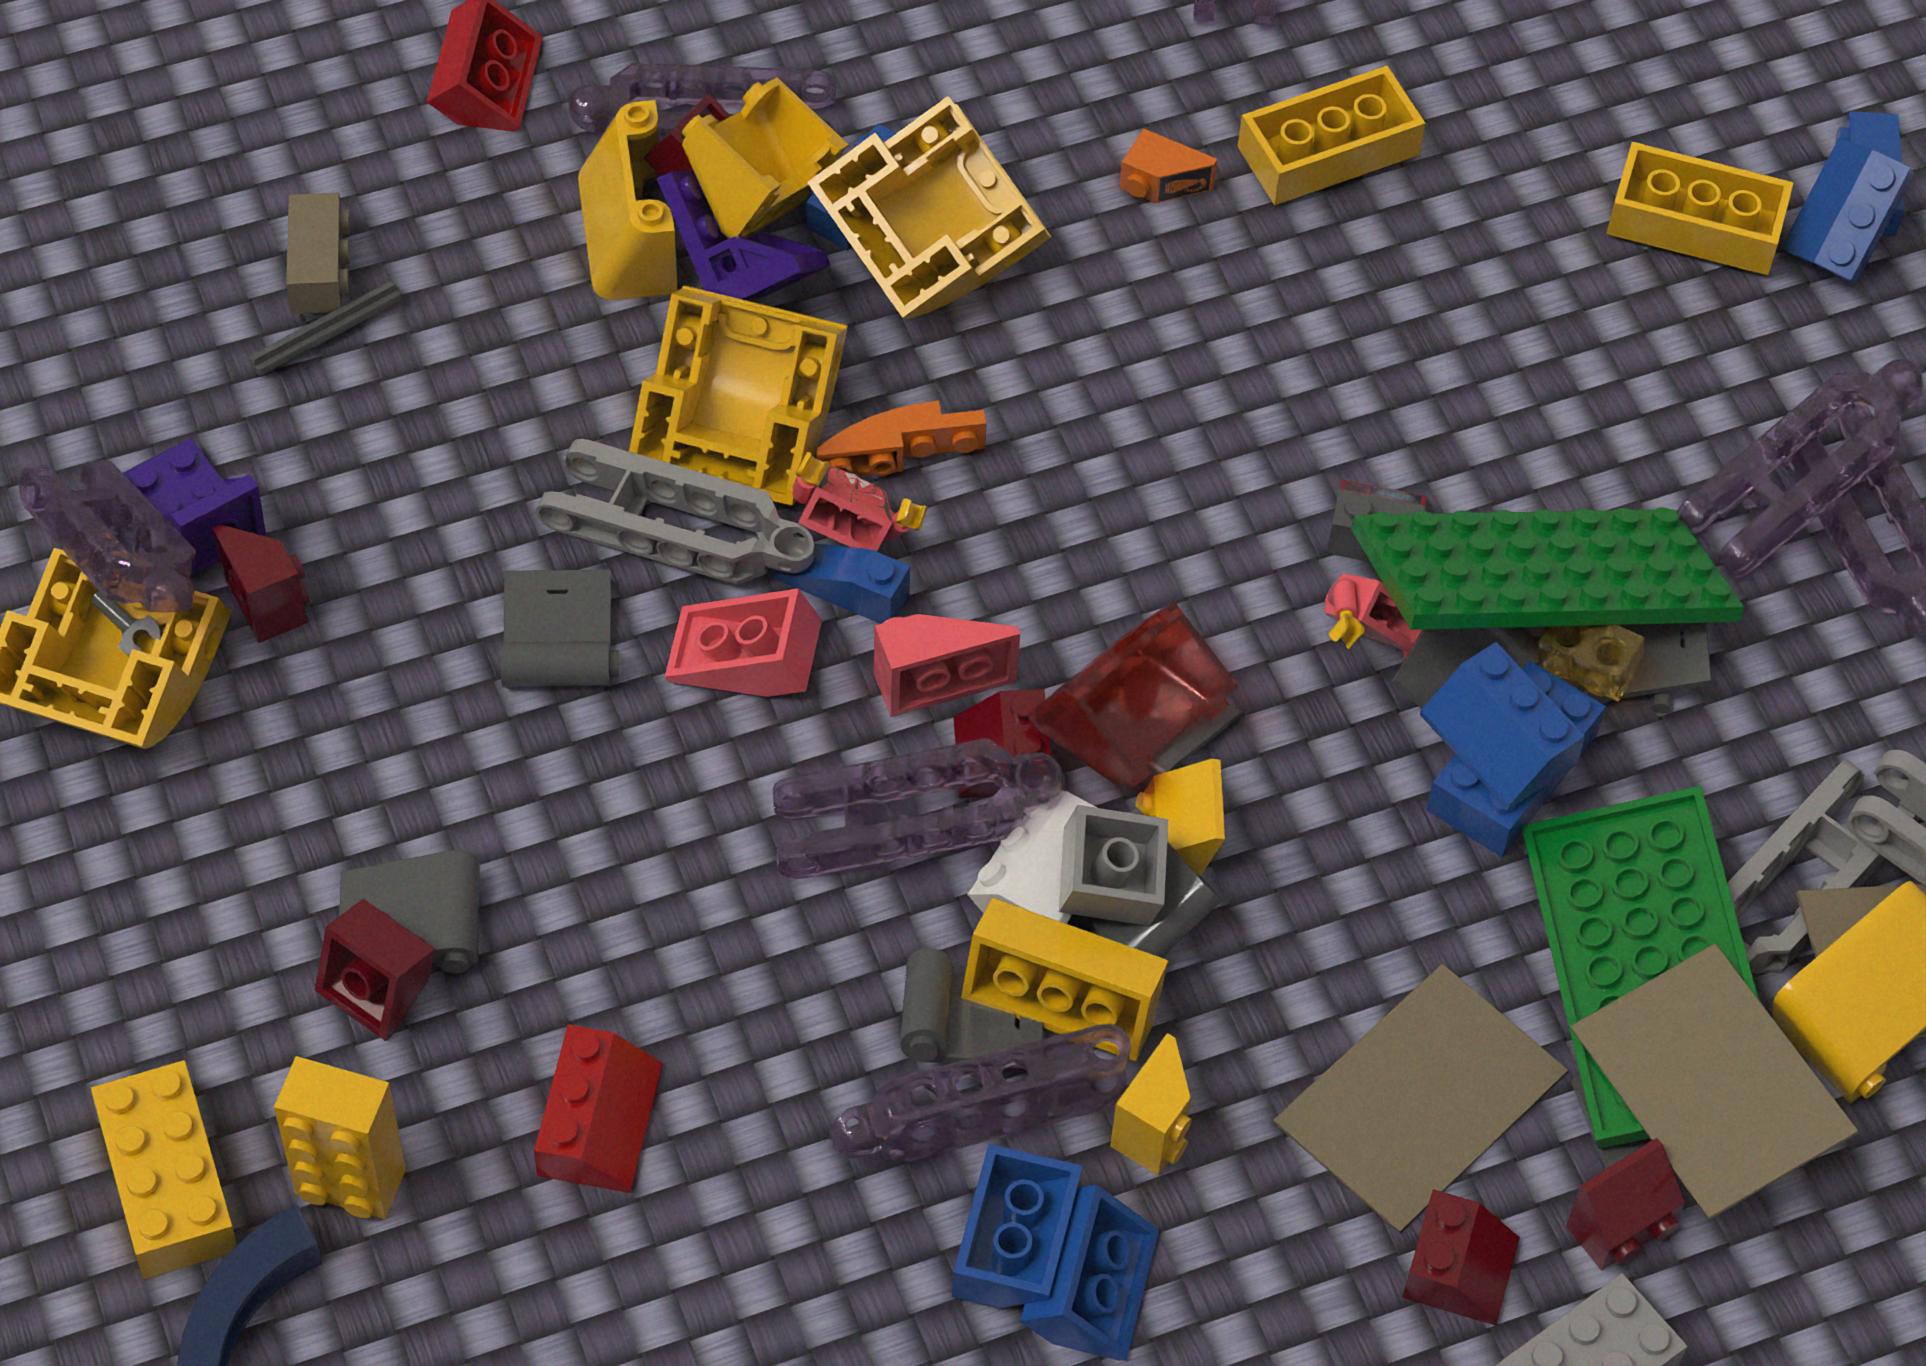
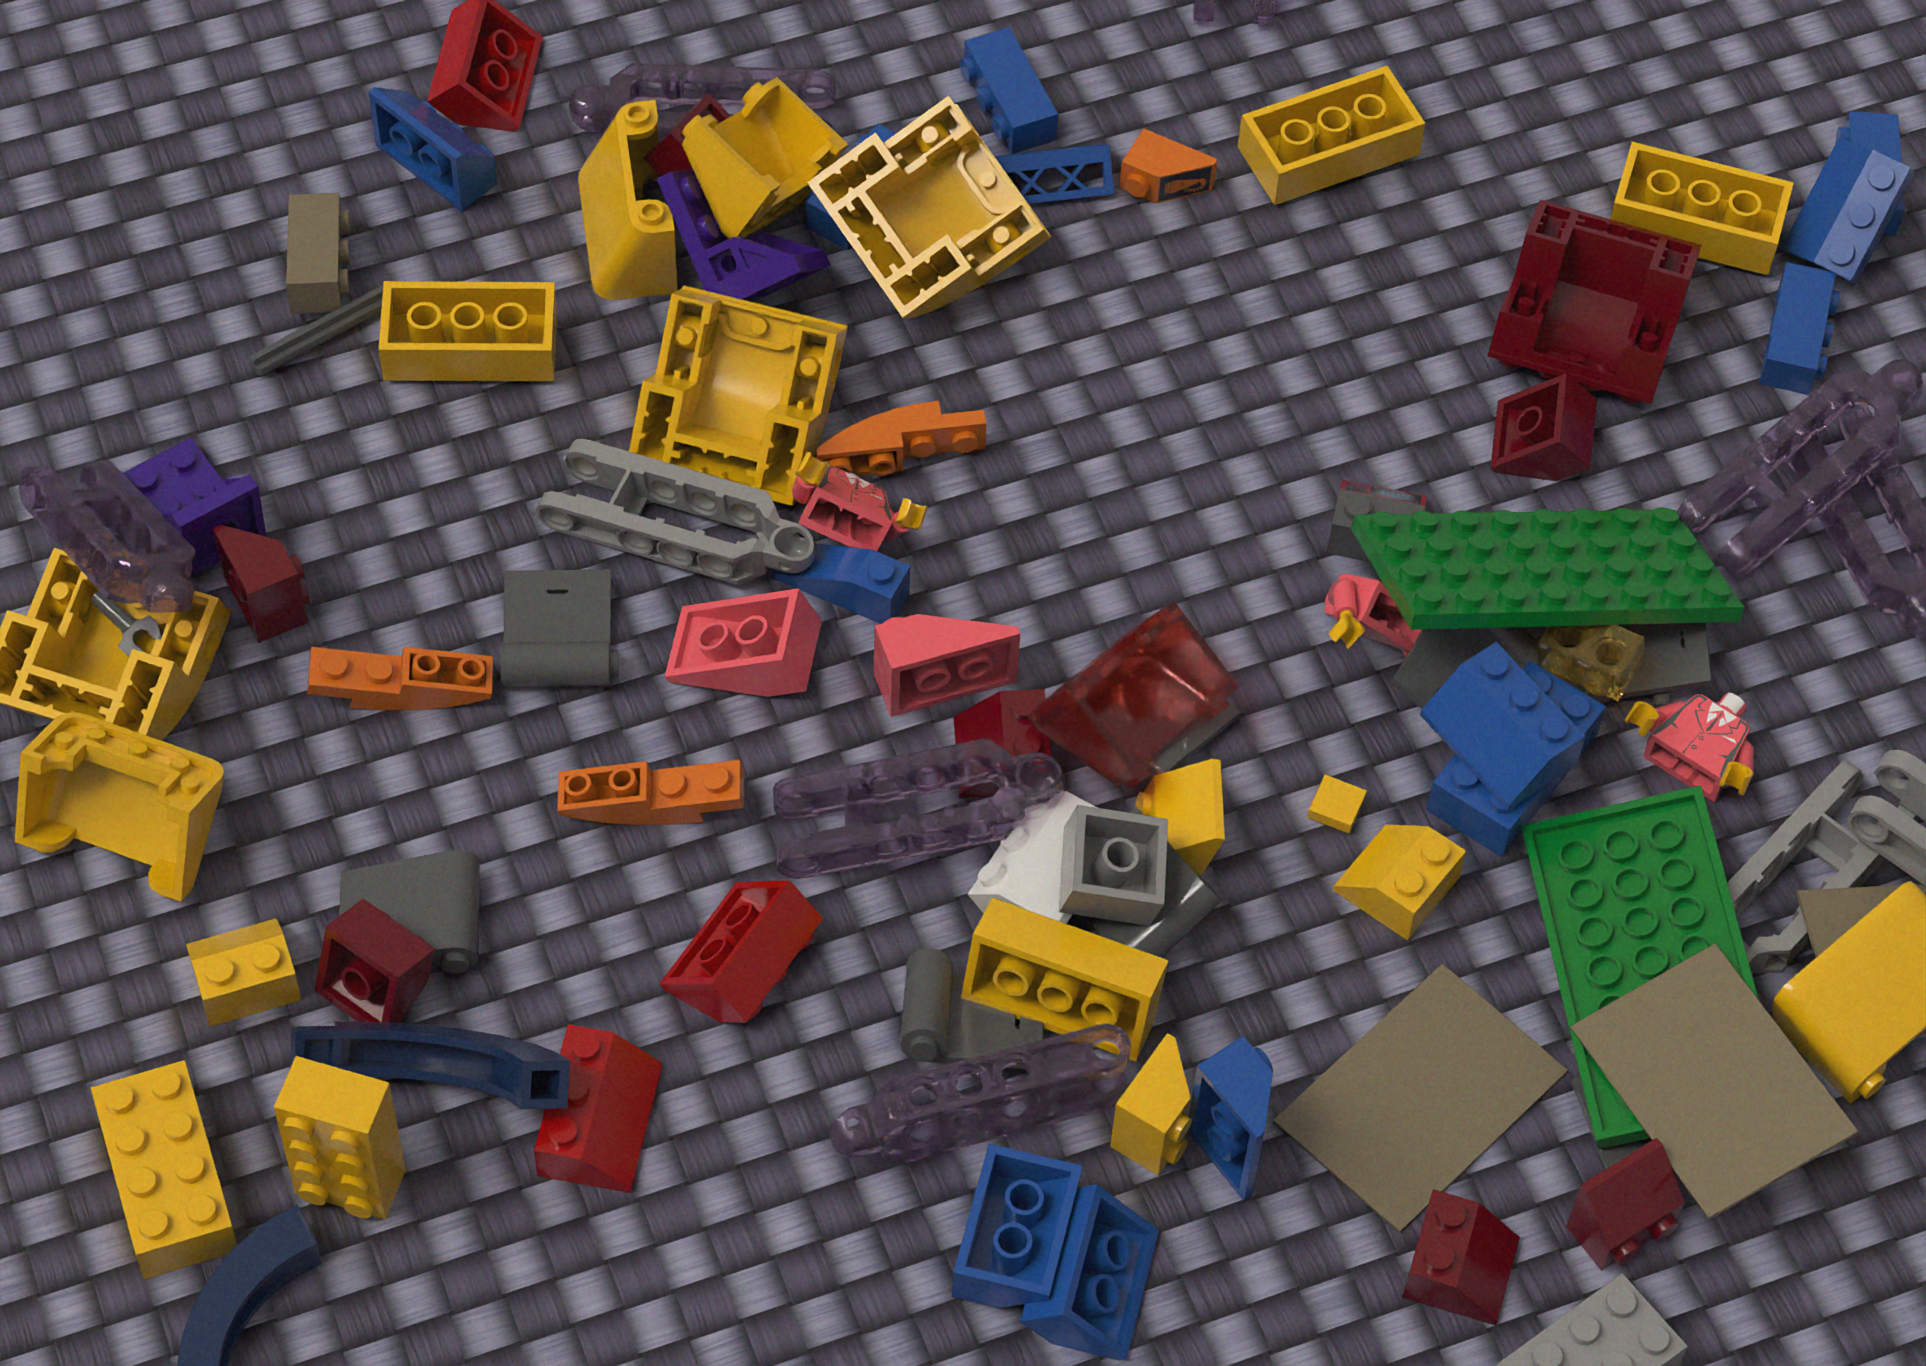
none -> yellow windscreen [15,712,224,902]
none -> yellow slope [186,918,301,1027]
none -> dark blue arch [290,1022,570,1109]
none -> orange slope [307,647,493,710]
none -> blue slope [368,87,497,212]
none -> yellow brick [378,281,557,381]
none -> orange slope [557,760,744,825]
none -> red slope [659,880,823,1023]
none -> blue brick [960,27,1058,154]
none -> blue fence [994,144,1114,204]
none -> blue slope [1187,1036,1273,1201]
none -> yellow tile [1307,774,1367,834]
none -> yellow slope [1333,824,1466,941]
none -> dark red slope [1487,200,1702,404]
none -> dark red slope [1490,373,1597,481]
none -> coral torso [1624,693,1754,803]
none -> blue brick [1759,262,1840,395]

